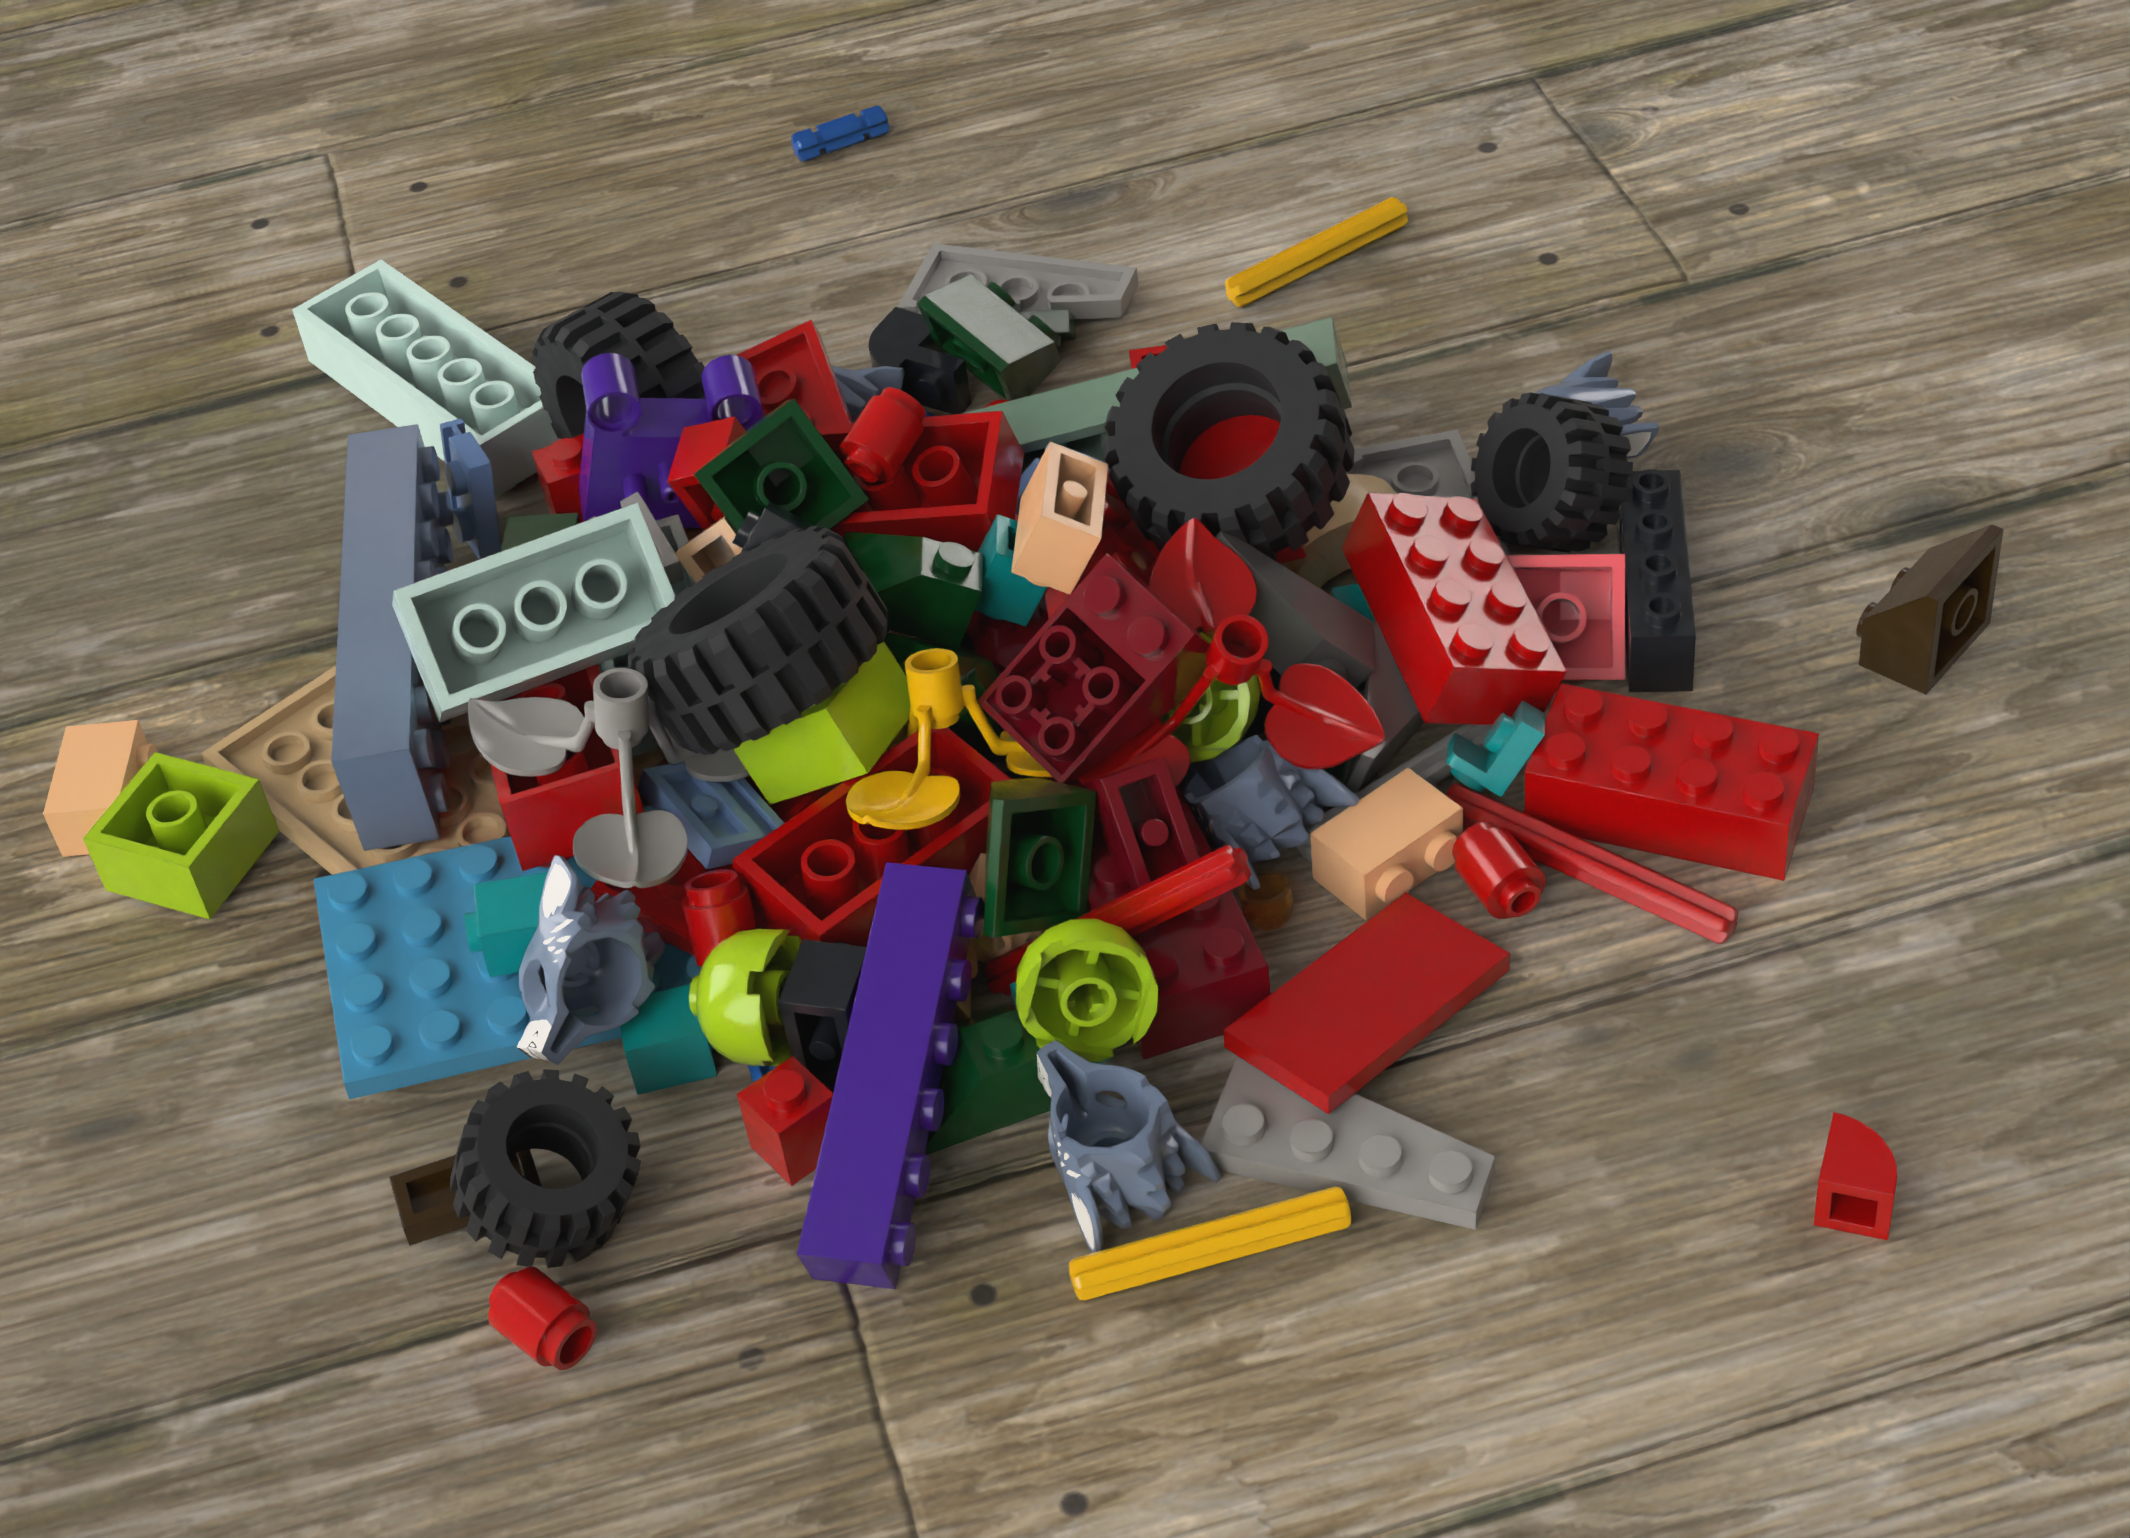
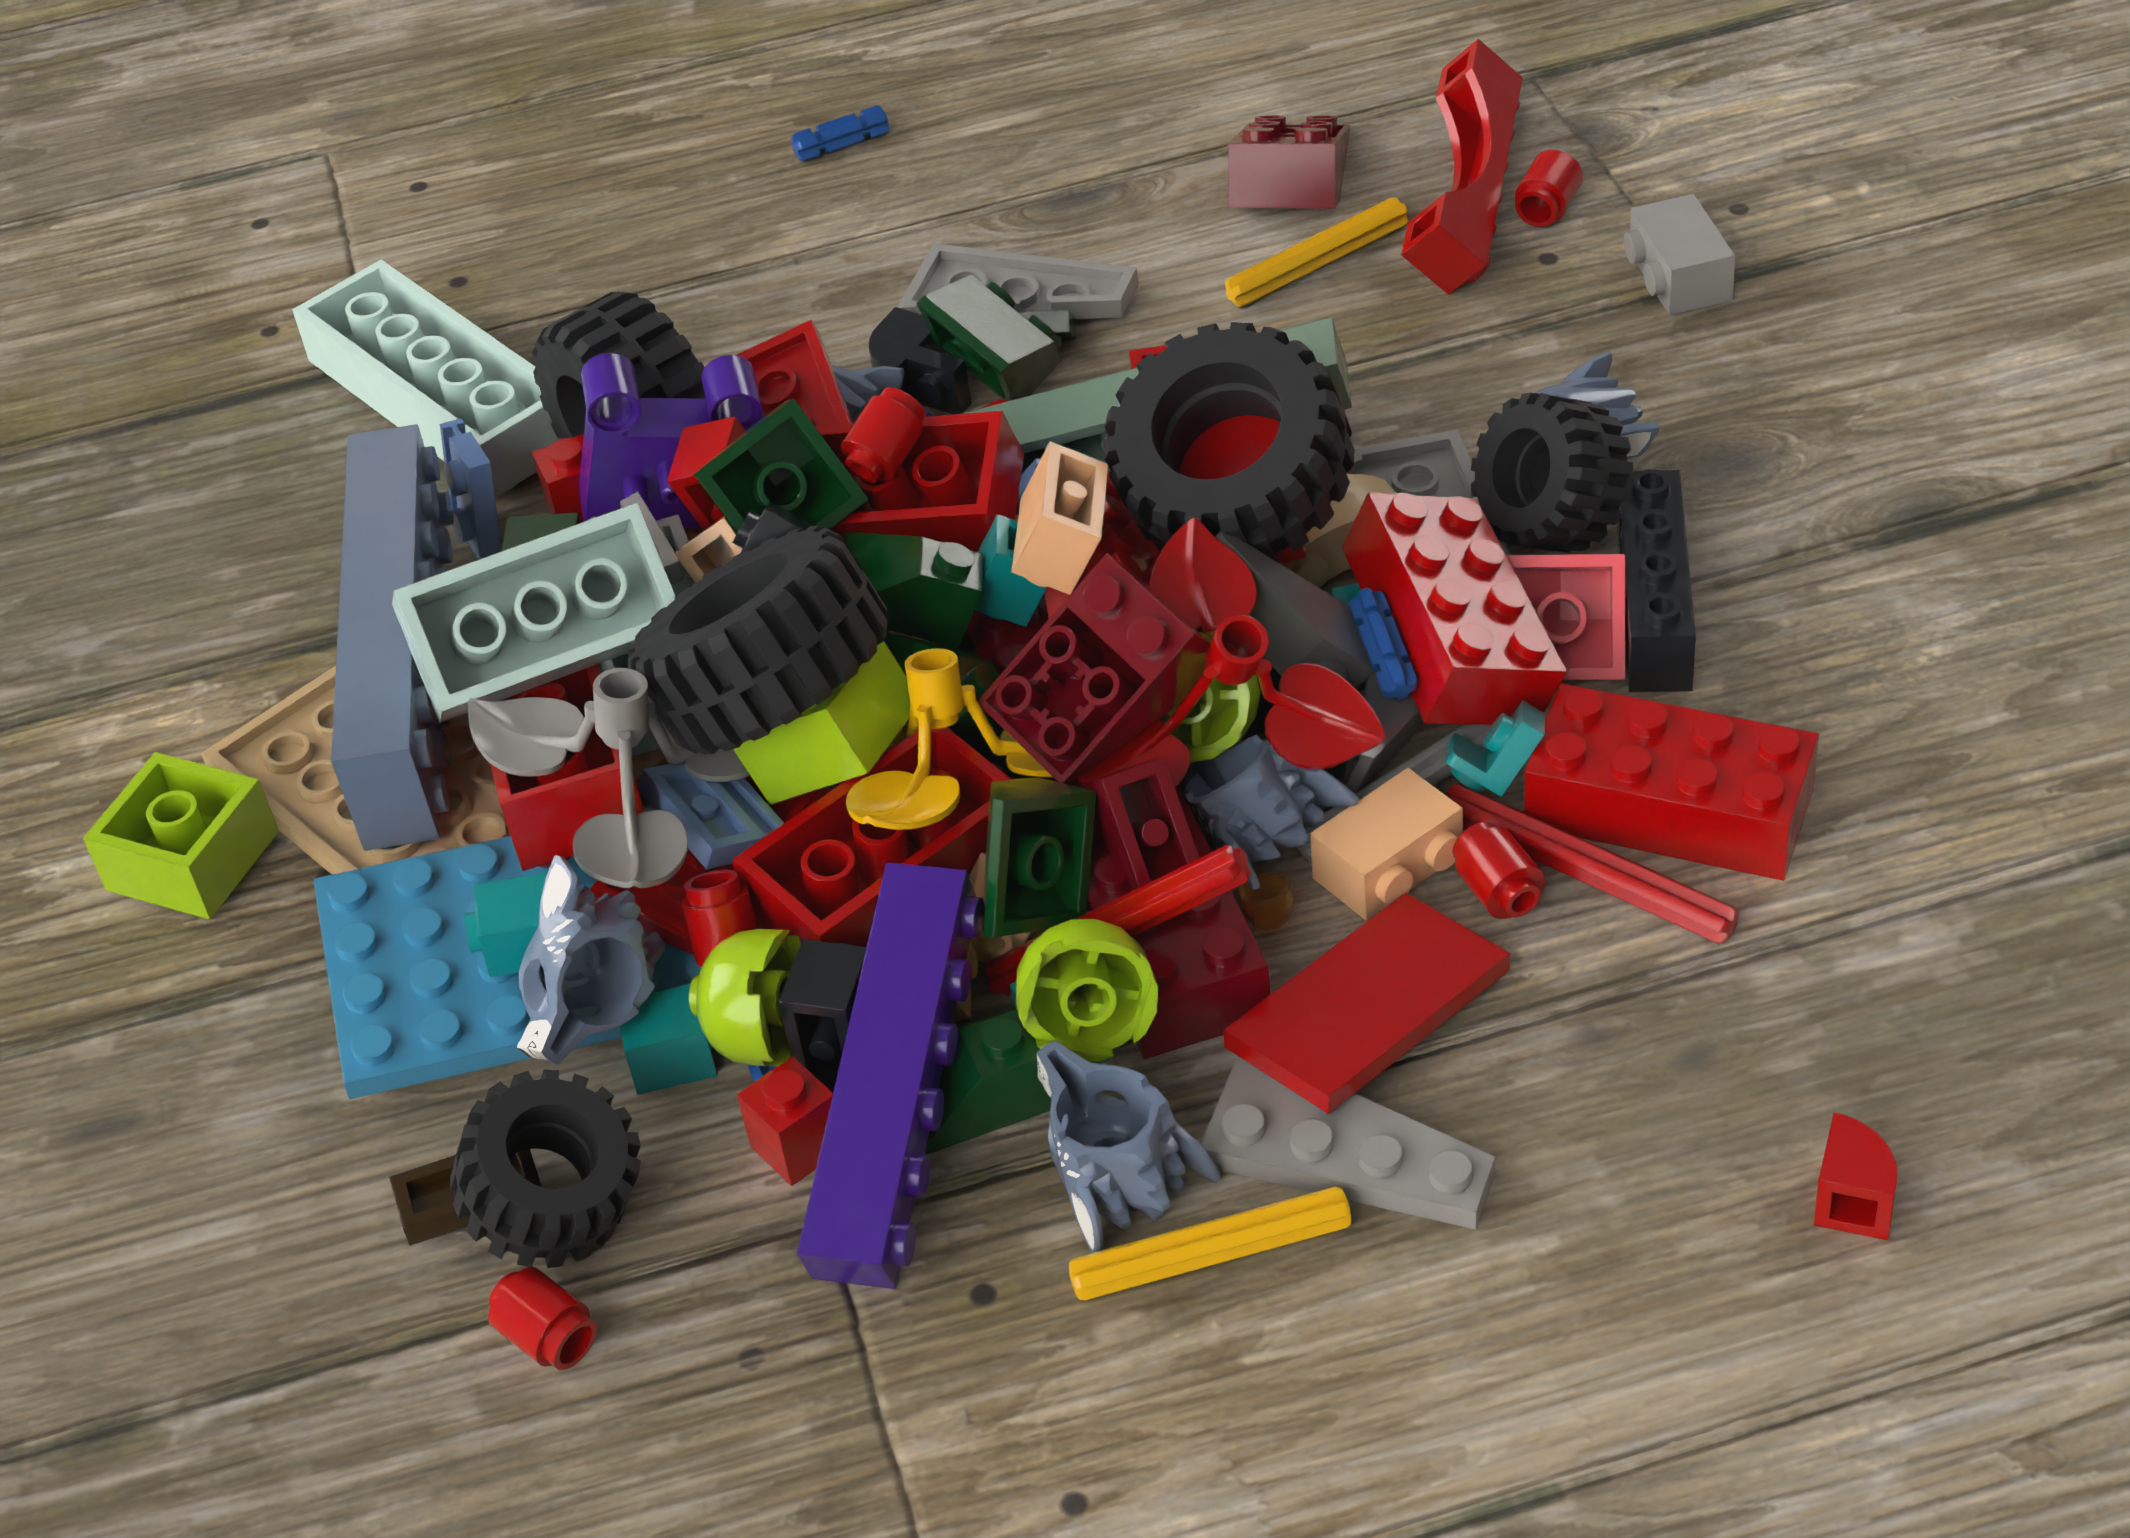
light nougat brick [43,720,158,857] -> none
dark brown slope [1856,524,2004,695] -> none
none -> slope [1228,115,1350,209]
none -> blue axle [1349,588,1418,701]
none -> red arch [1401,38,1523,295]
none -> red brick [1515,150,1583,227]
none -> light grey brick [1624,194,1735,315]

